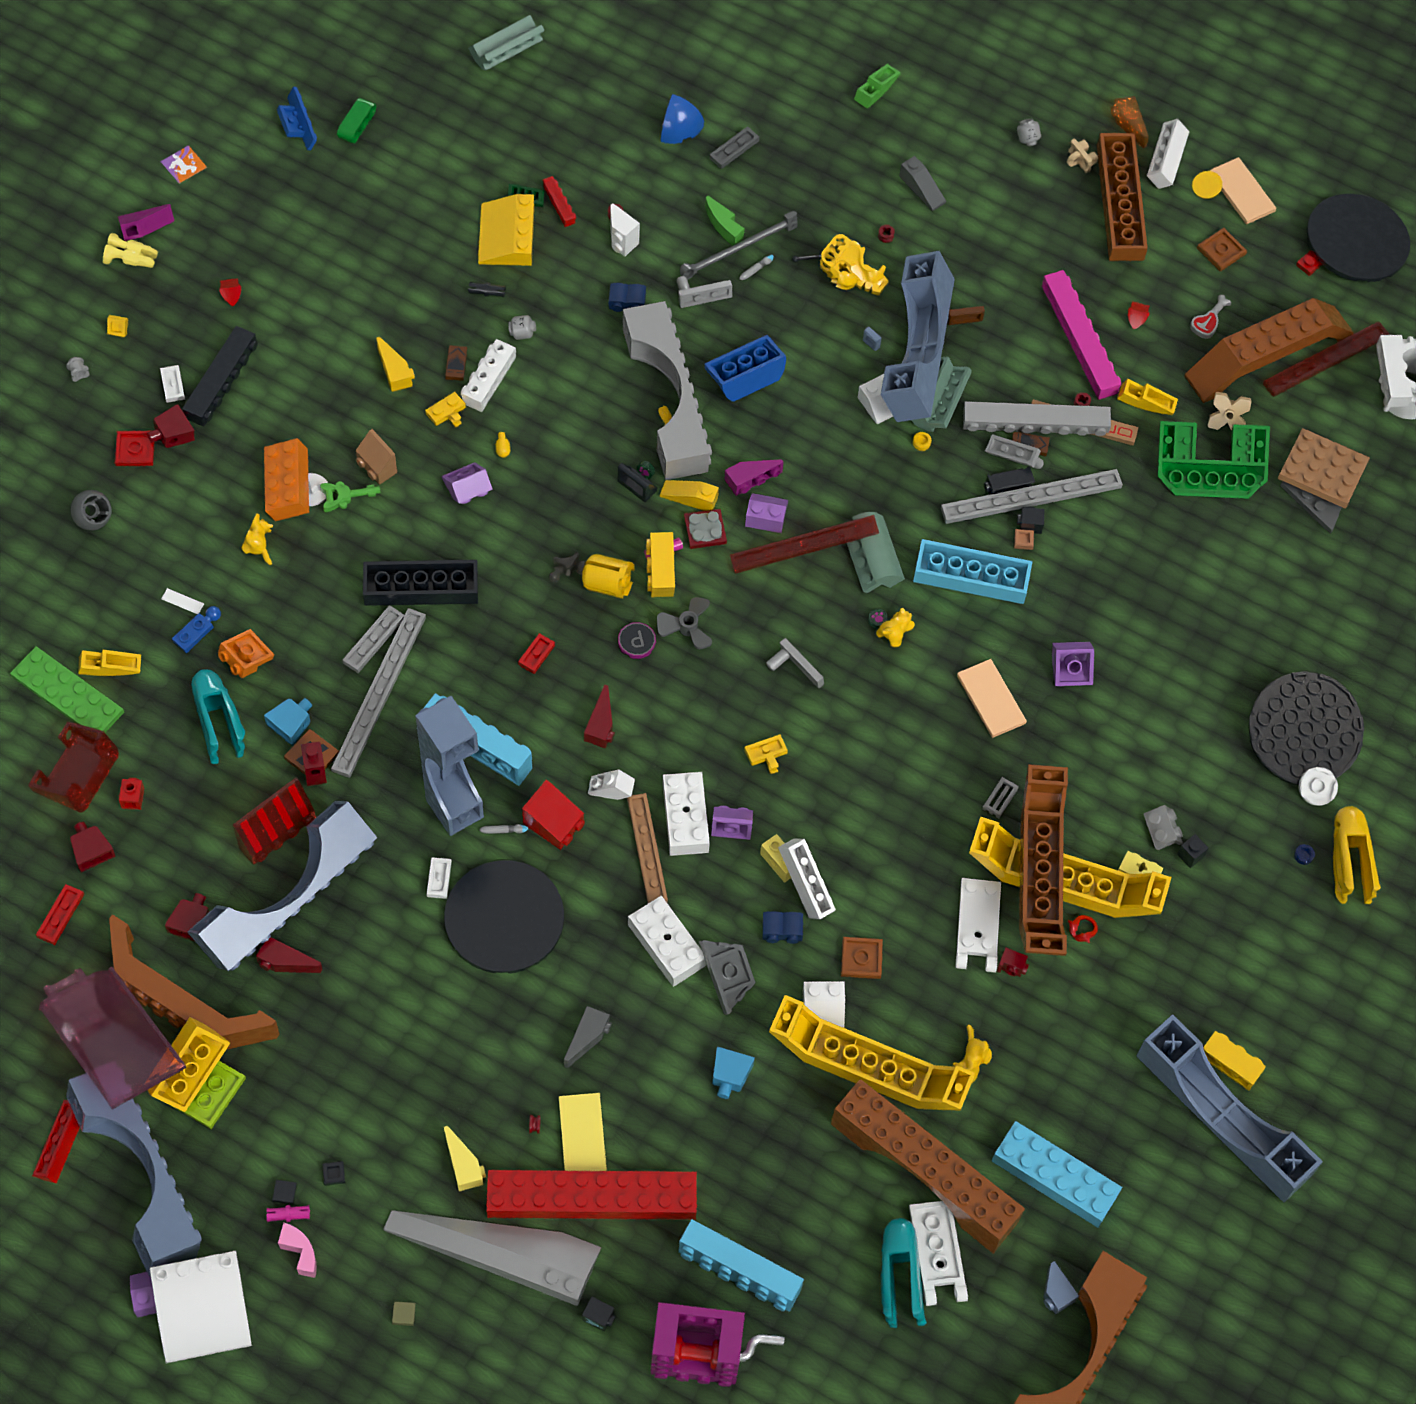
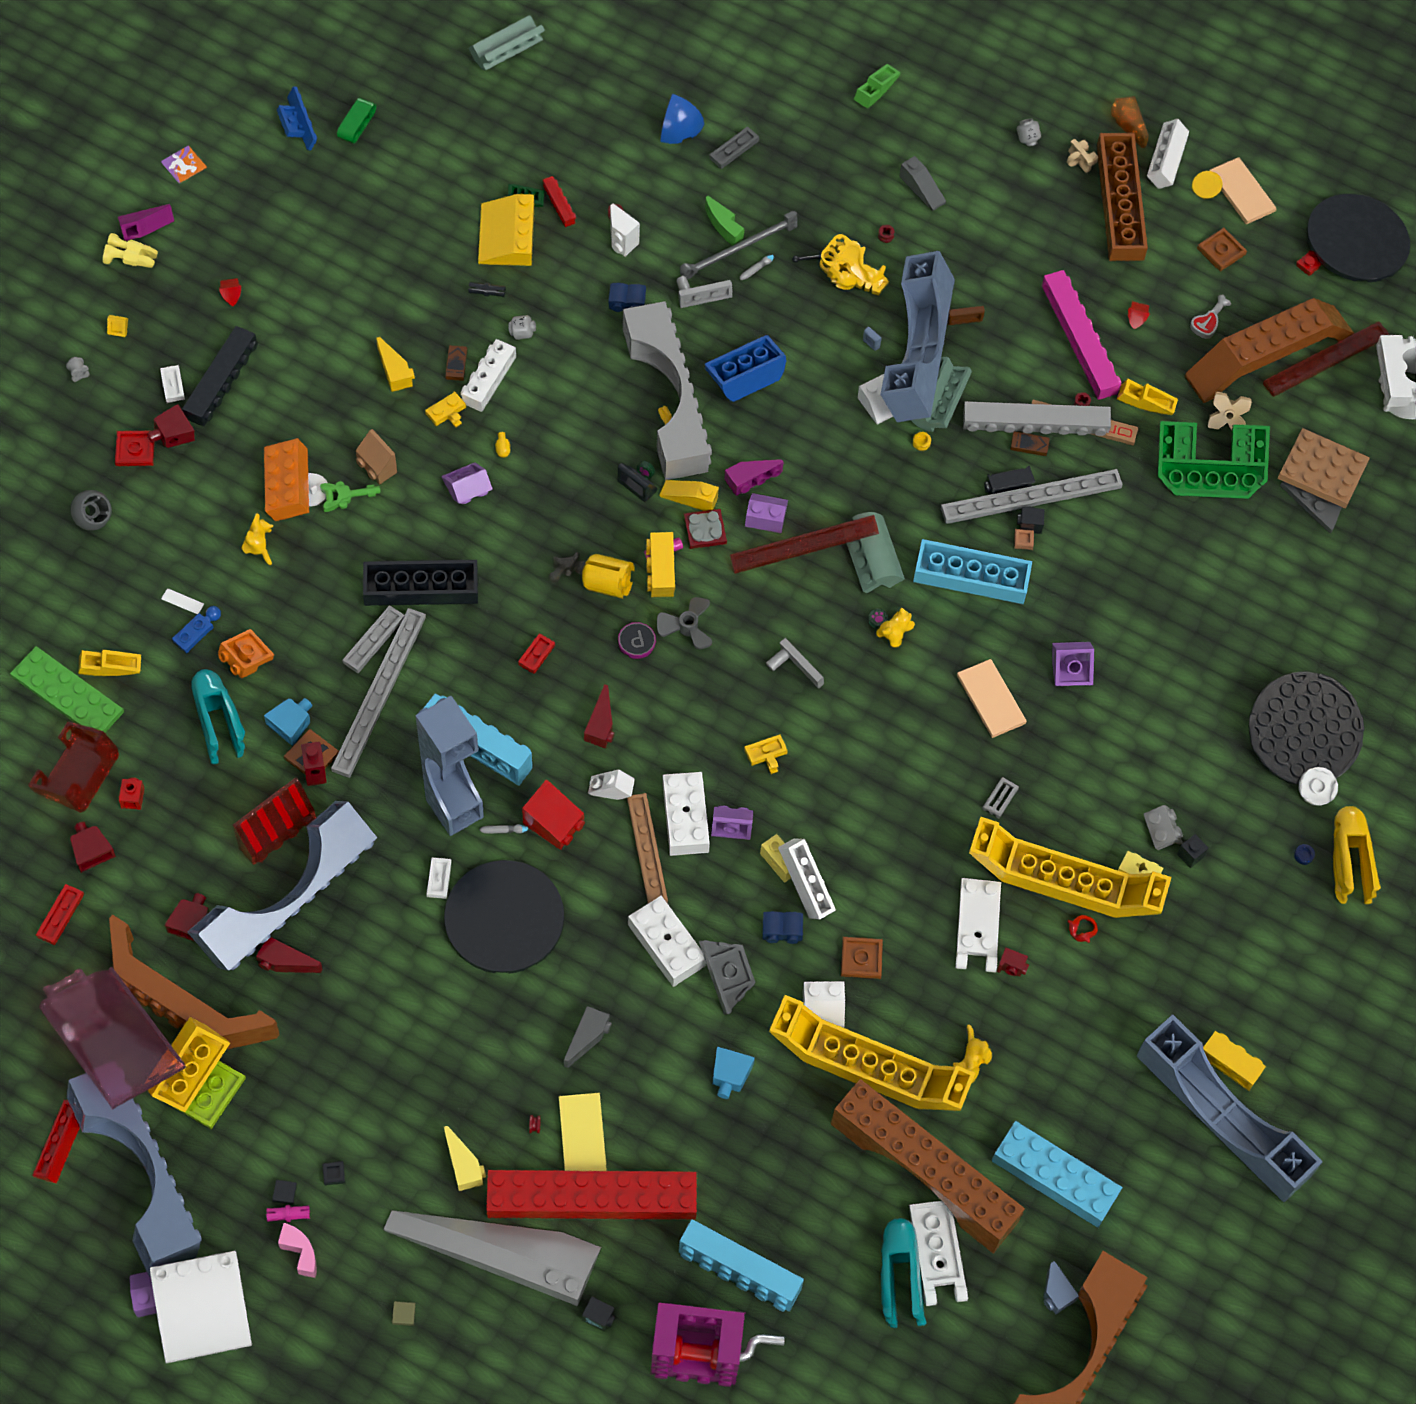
light grey piece [985,435,1044,469] -> none
dark orange slope [1019,765,1068,956] -> none

